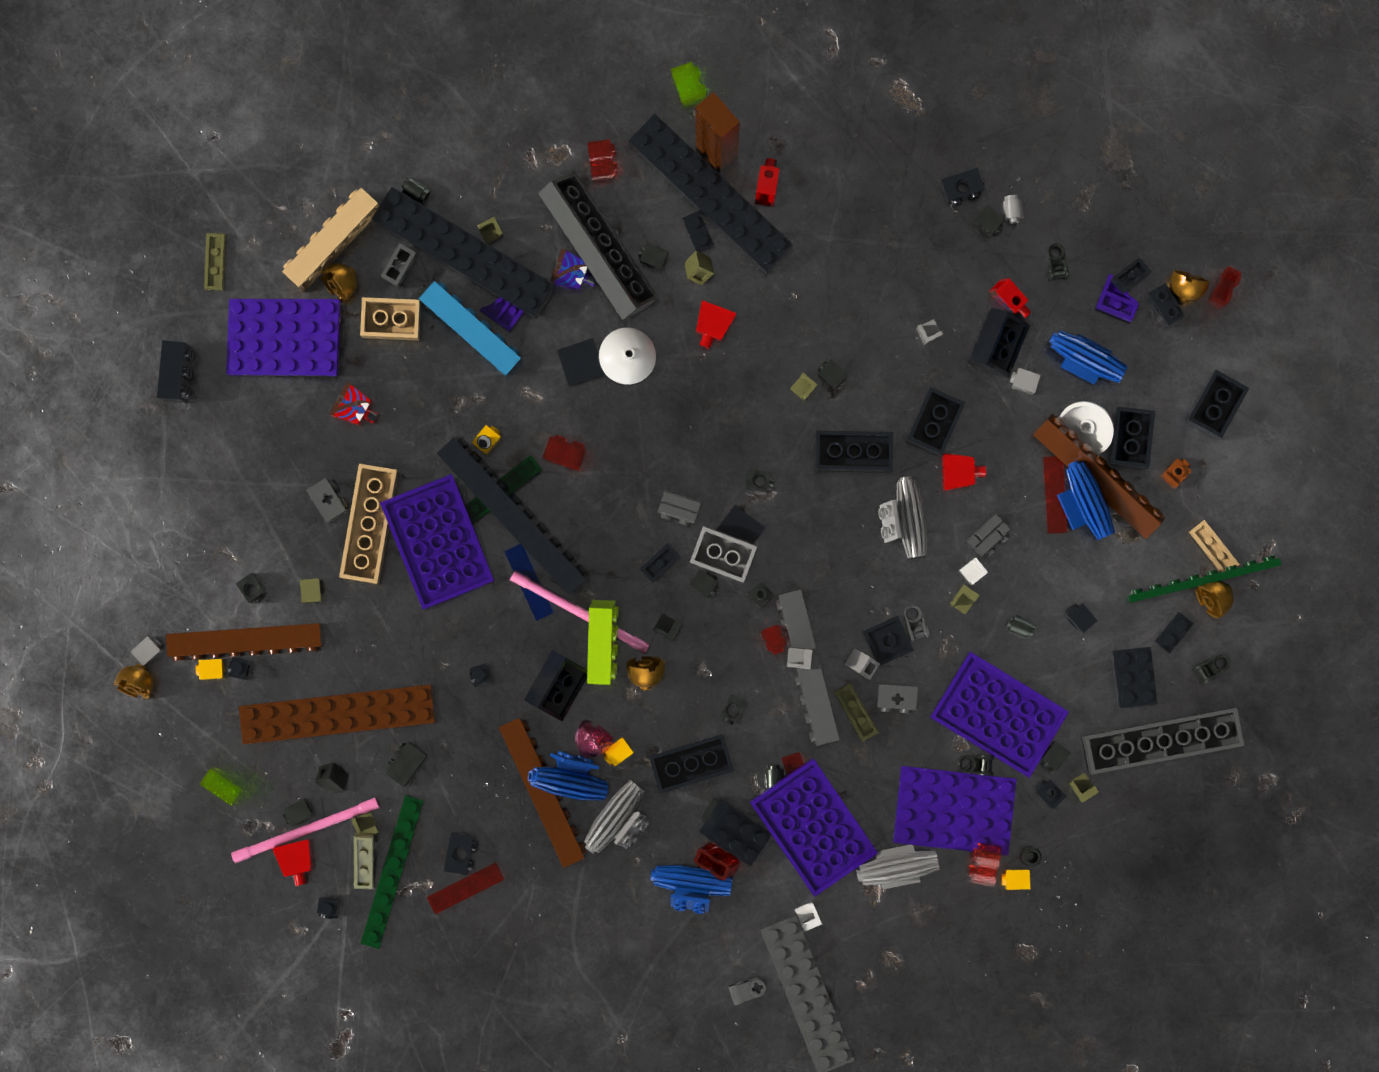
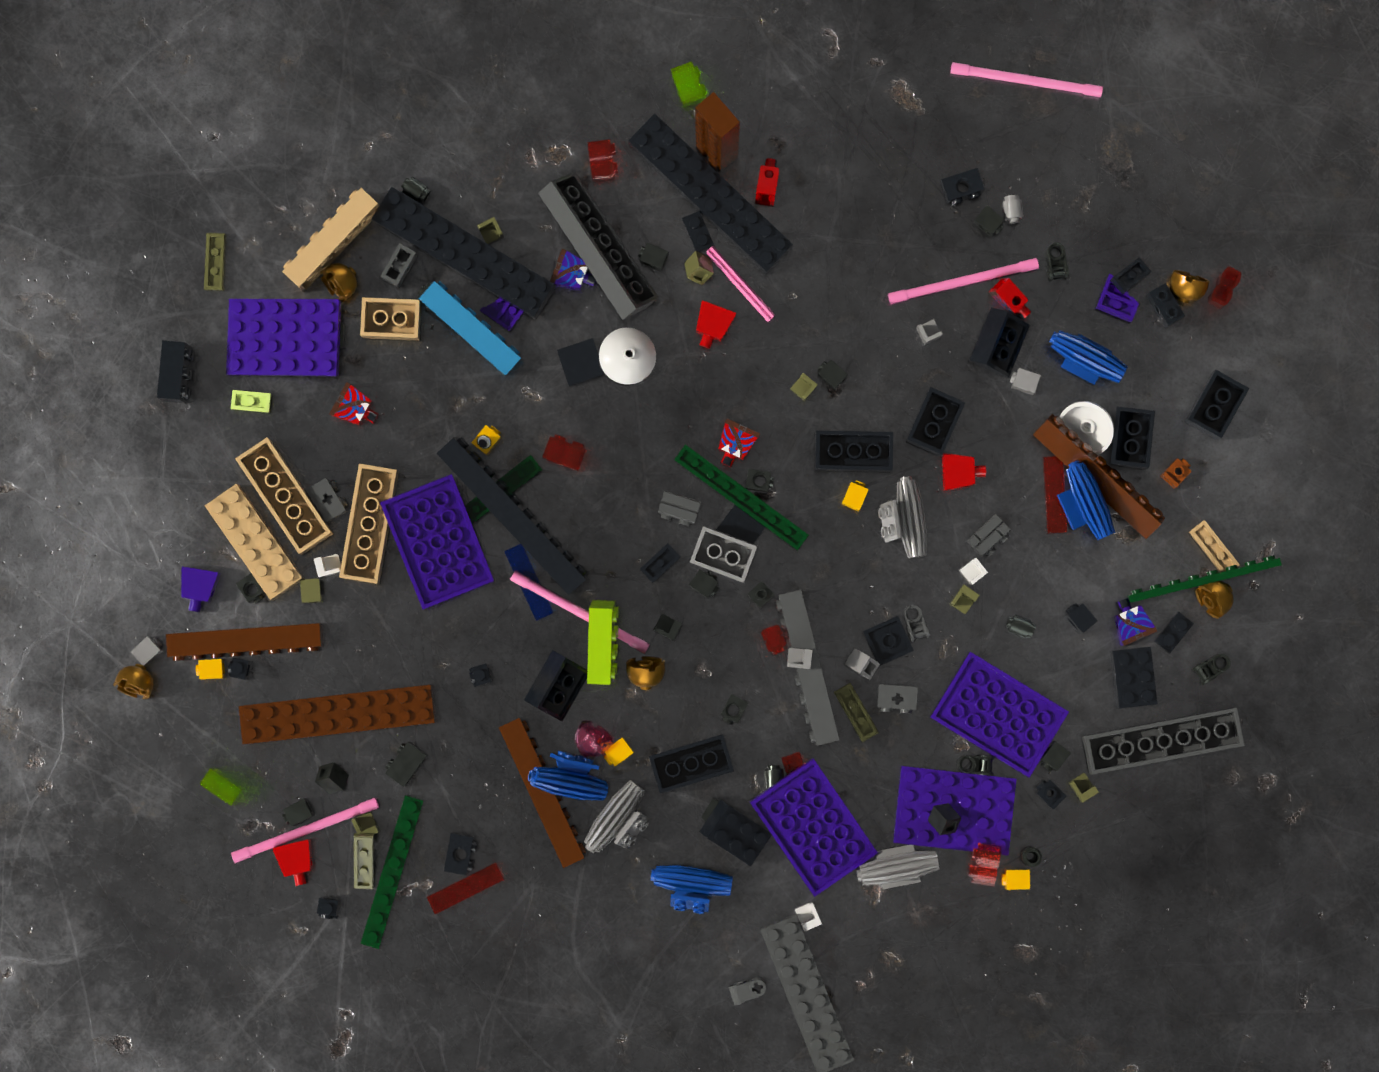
clear red brick [694,842,740,880] -> none
none -> dark purple torso [181,566,221,612]
none -> tan brick [205,484,304,601]
none -> yellowish green plate [231,390,272,413]
none -> tan brick [235,437,333,555]
none -> white panel [314,554,341,578]
none -> dark green plate [674,444,809,551]
none -> bright pink axle [706,246,775,322]
none -> torso [718,419,760,467]
none -> yellow brick [842,481,869,512]
none -> bright pink piece [888,258,1039,304]
none -> pearl dark grey panel [928,803,961,835]
none -> bright pink piece [950,62,1103,97]
none -> torso [1114,598,1157,646]

